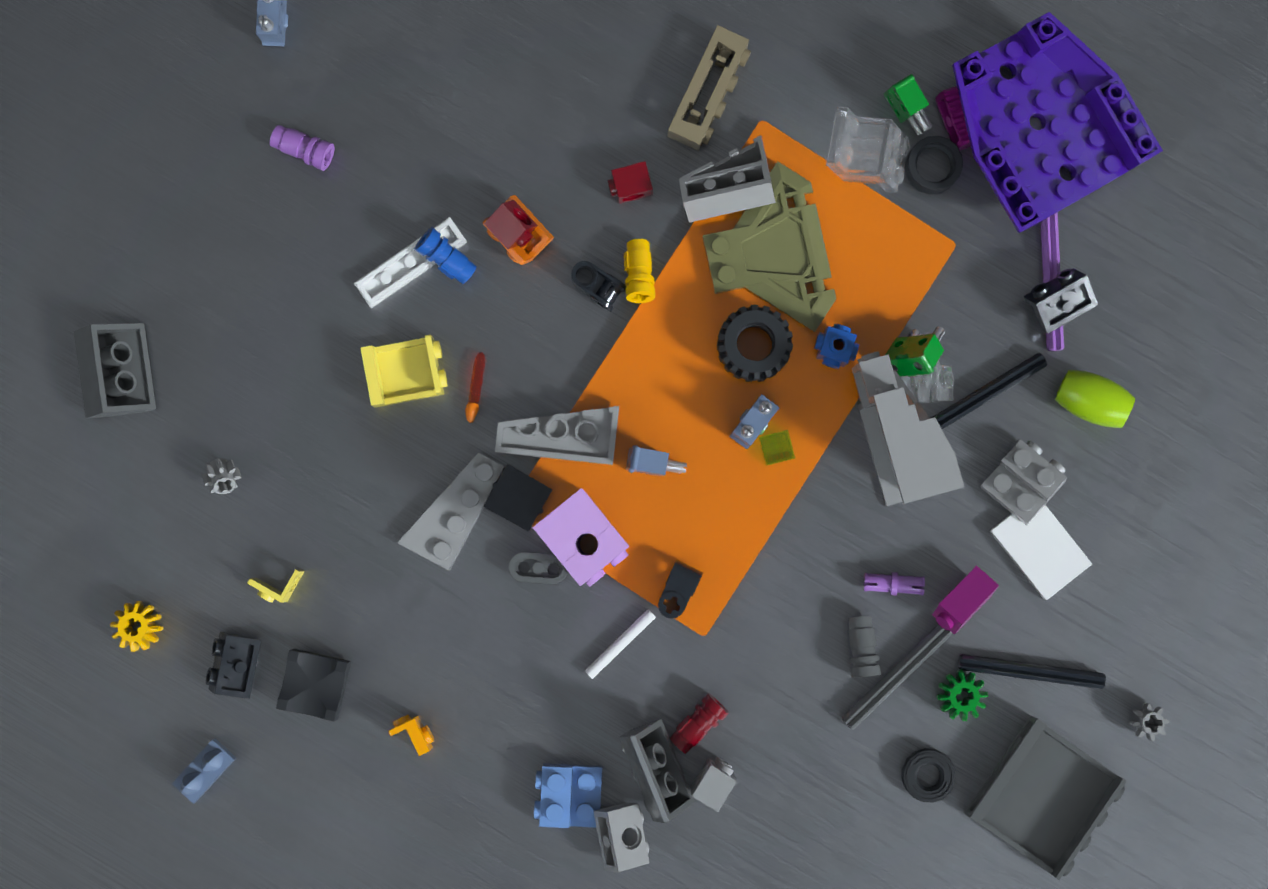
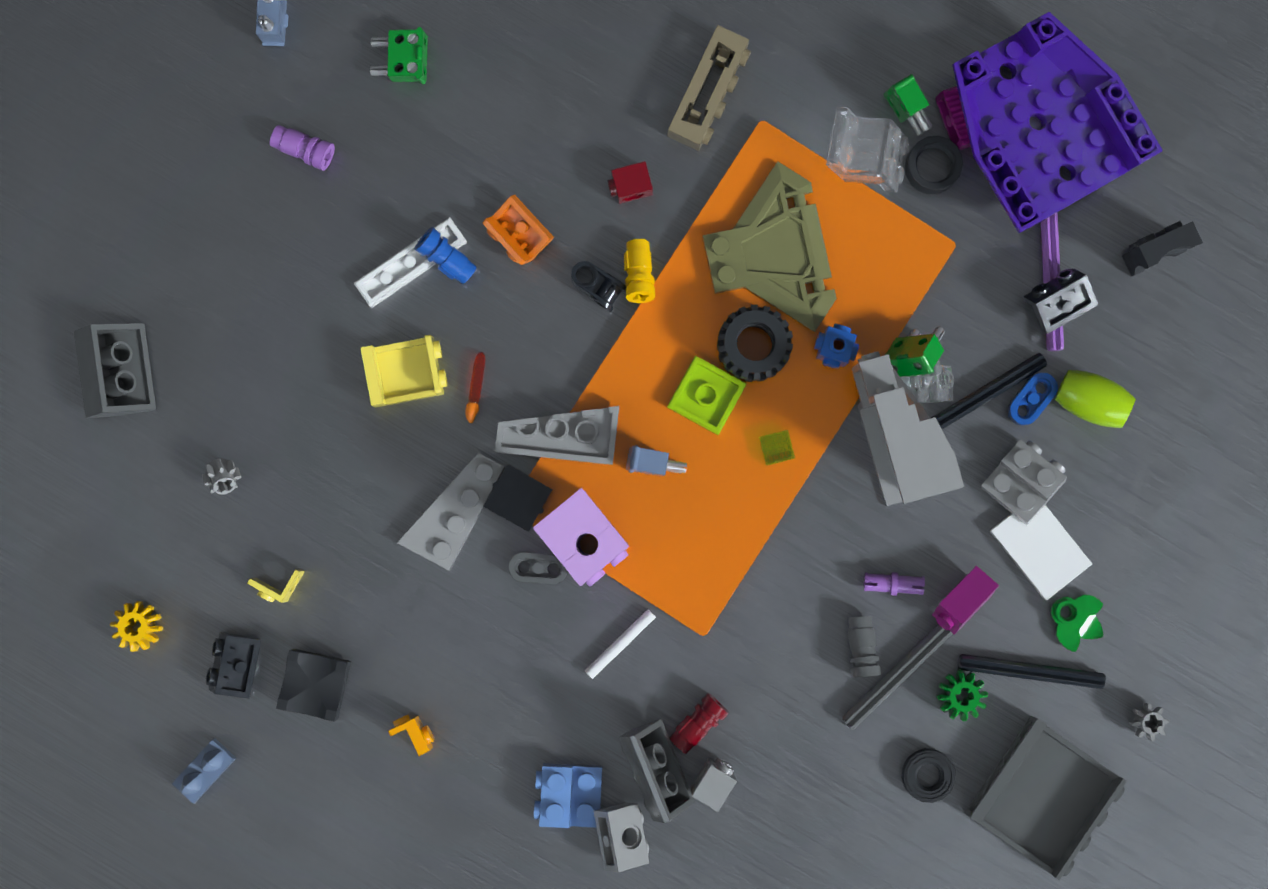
dark red brick [484,200,538,249] -> none
black piece [658,560,703,619] -> none
light grey wedge [679,135,776,223] -> none
sand blue piece [729,394,780,449] -> none
none -> green piece [370,27,428,84]
none -> lime tile [667,355,747,435]
none -> blue plate [1008,373,1058,426]
none -> green plate [1050,595,1104,652]
none -> black brick [1122,221,1203,276]

